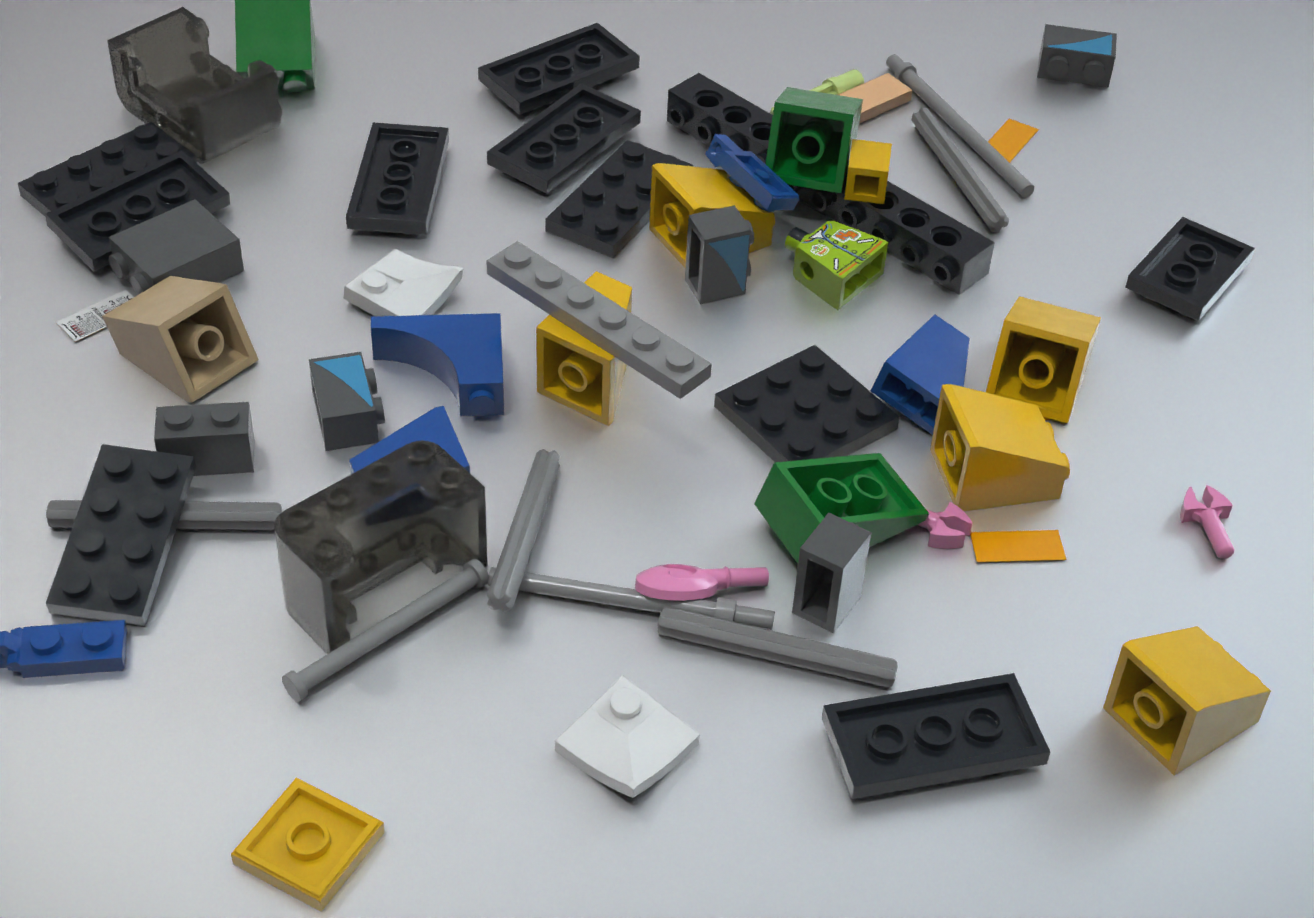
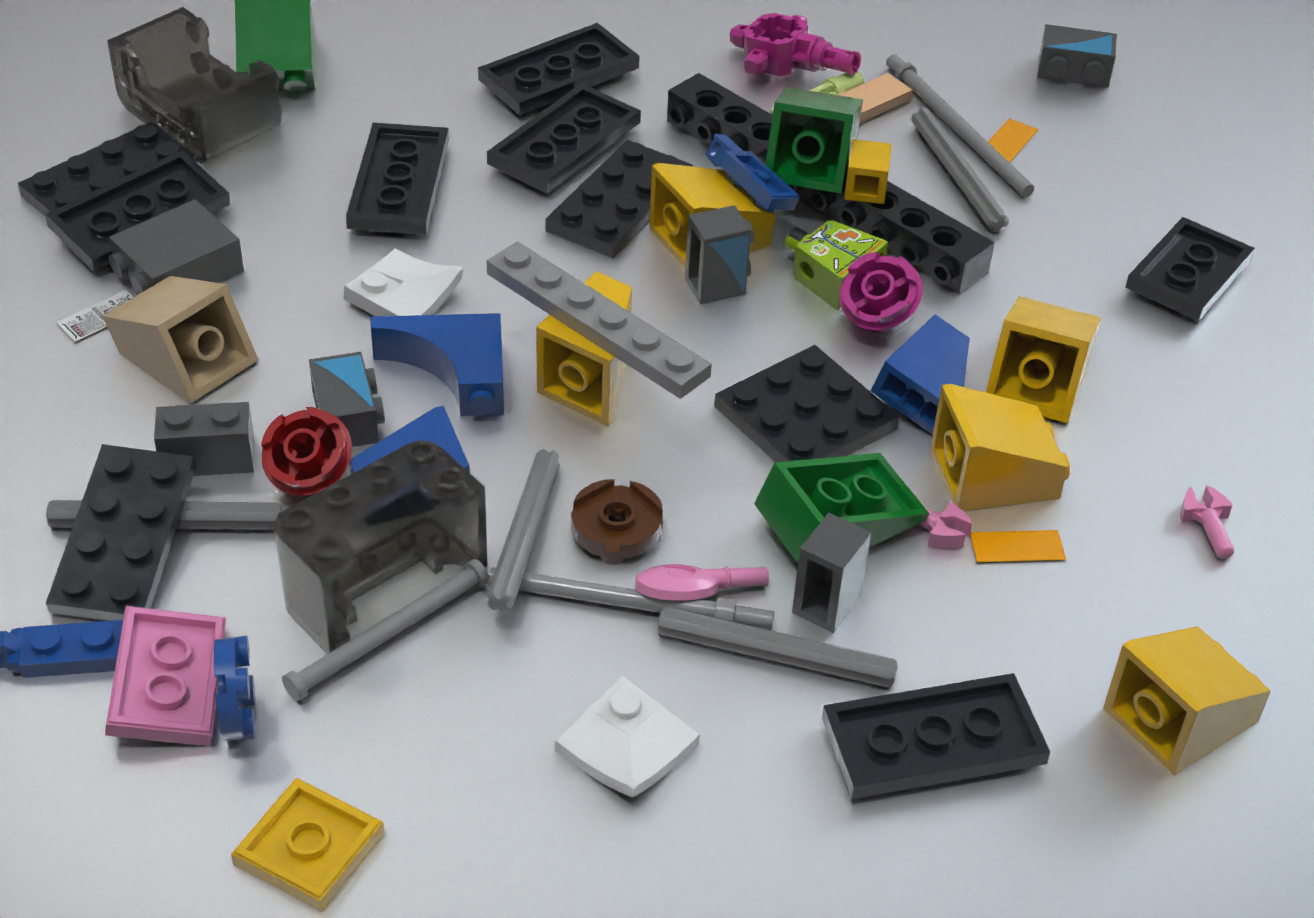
none -> bright pink tile [105,606,226,746]
none -> blue plate [214,636,256,741]
none -> red cone [261,407,352,496]
none -> reddish brown plate [571,479,663,565]
none -> dark pink piece [729,13,861,76]
none -> dark pink cone [840,252,923,335]

